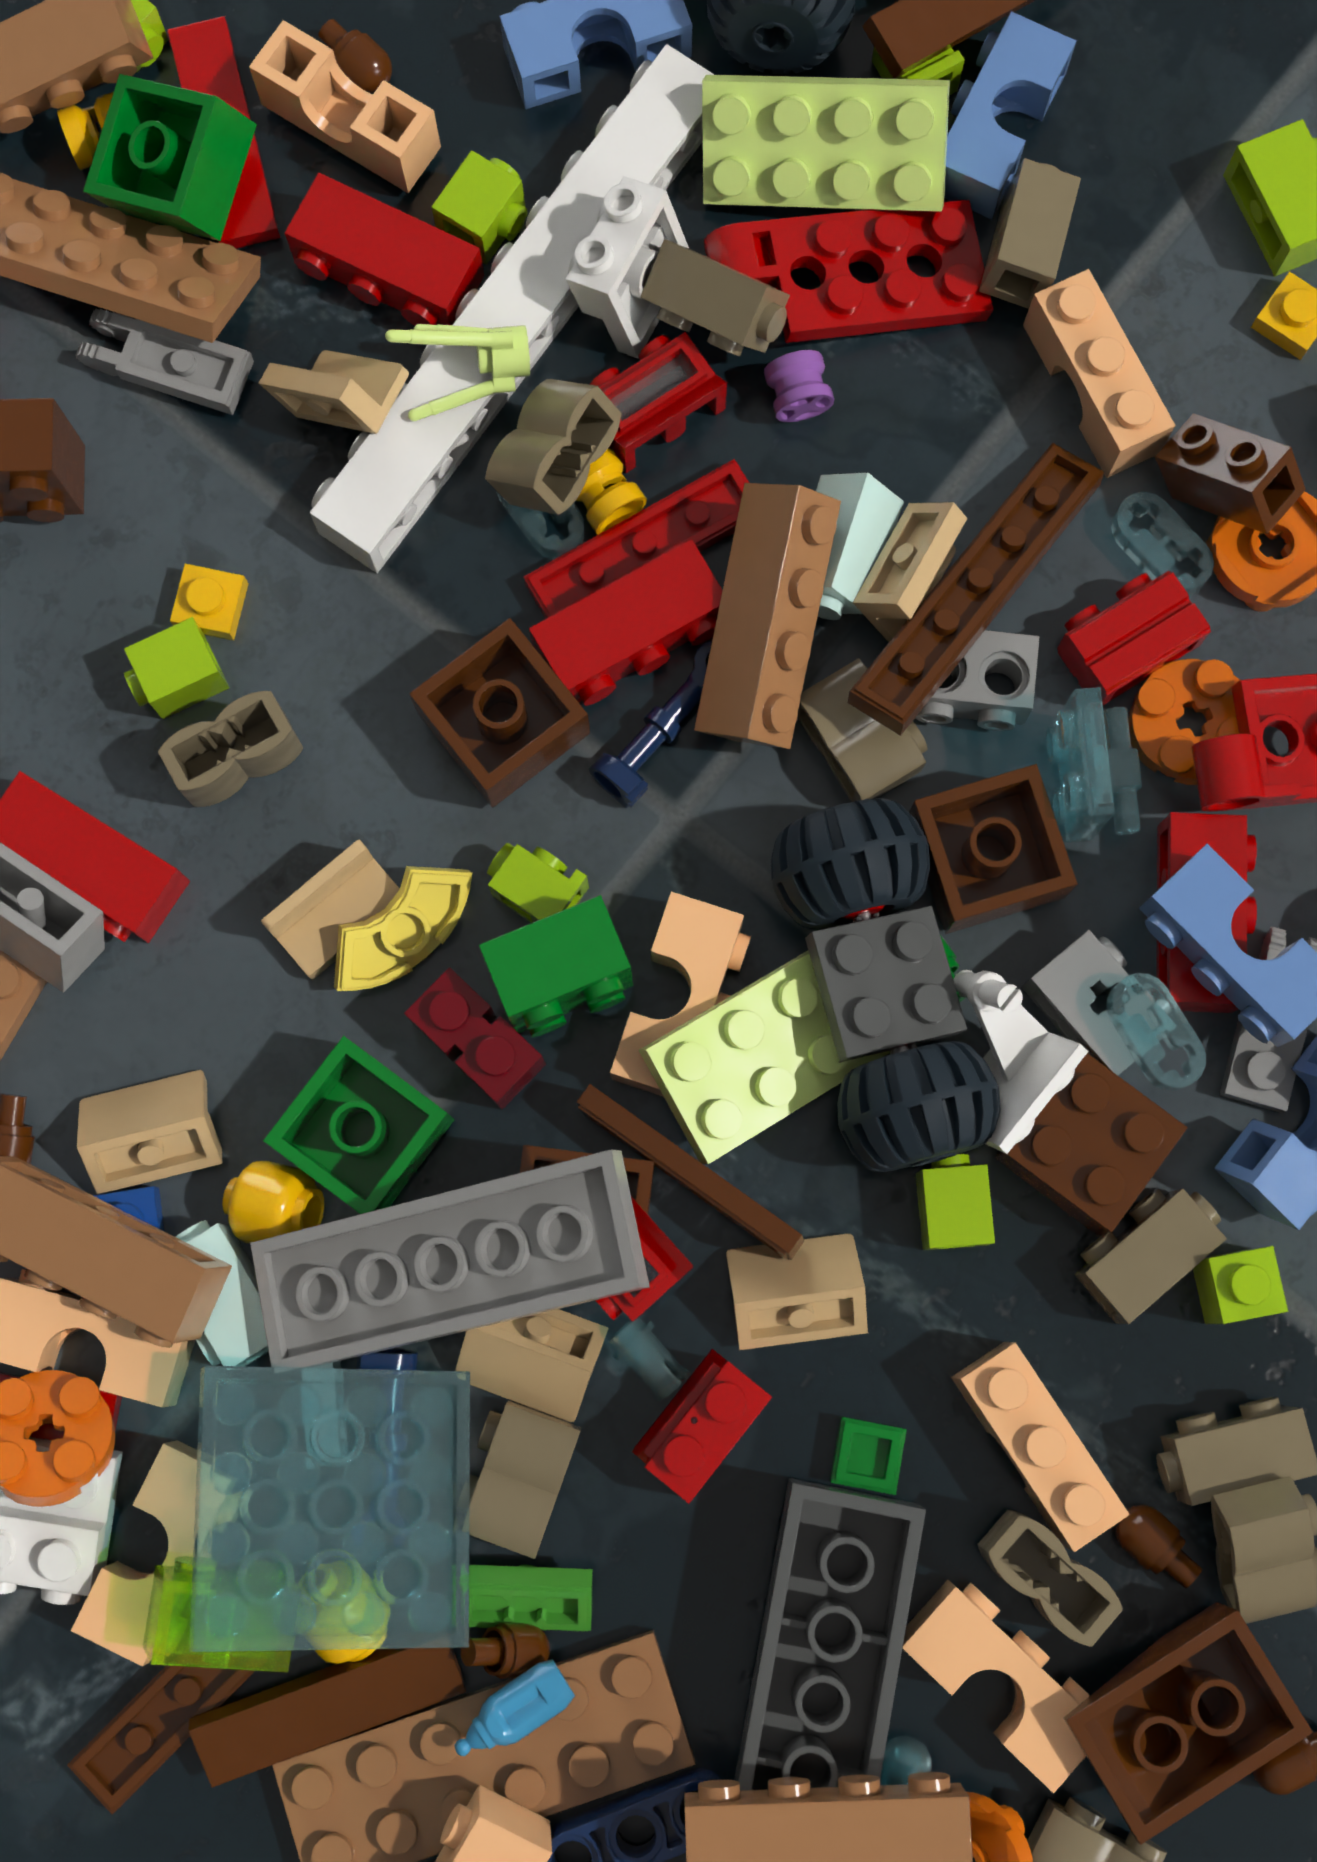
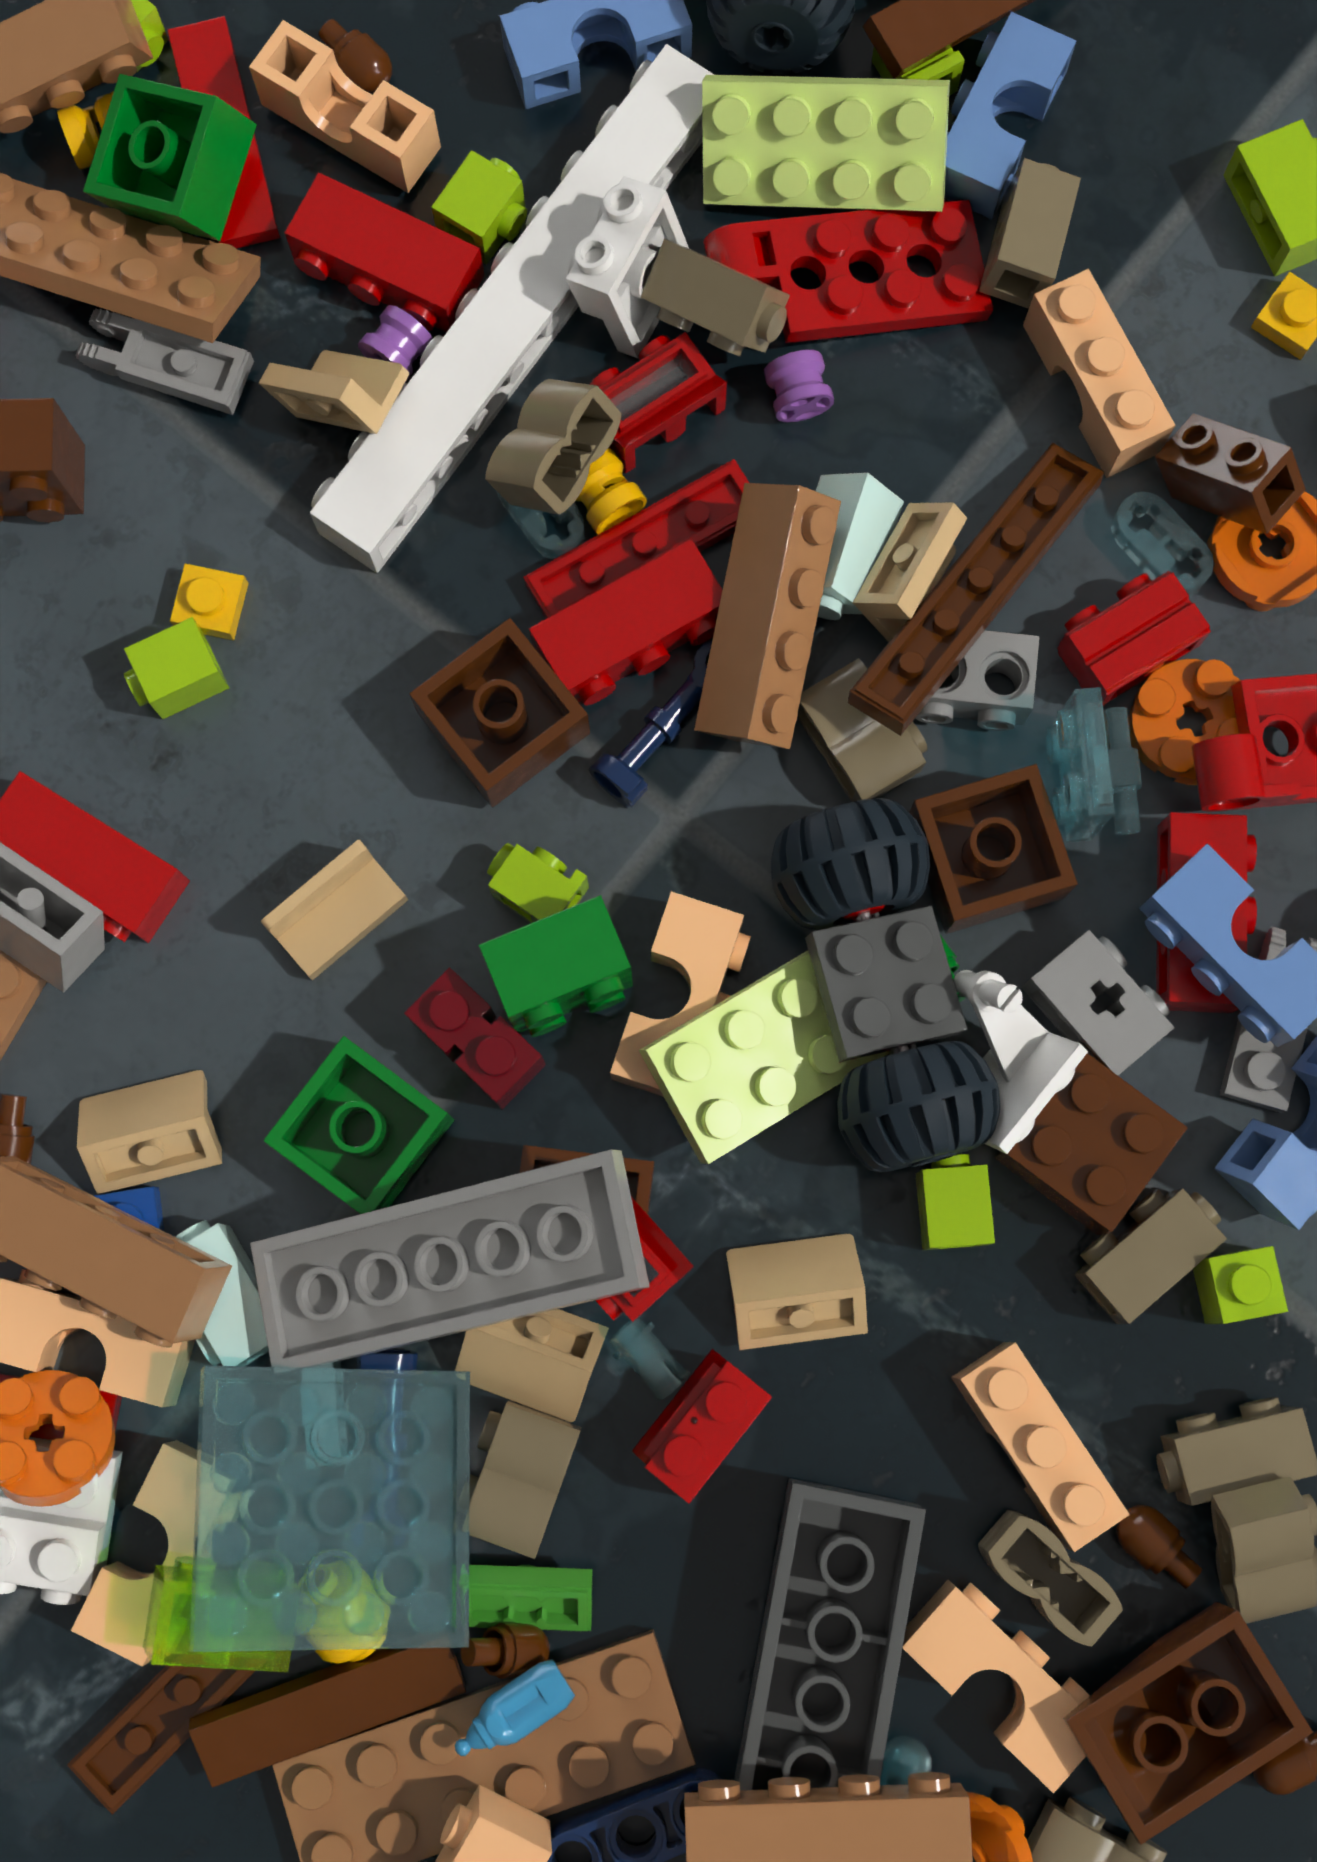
dark tan brick [158,691,304,807] -> none
yellow head [222,1160,324,1244] -> none
light yellow tile [334,866,473,991] -> none
yellowish green plant [385,324,530,421] -> none
reddish brown tile [577,1084,804,1260] -> none
green tile [830,1416,907,1495] -> none
clear light blue beam [1107,973,1206,1091] -> none
none -> medium lavender wheel [358,305,433,382]

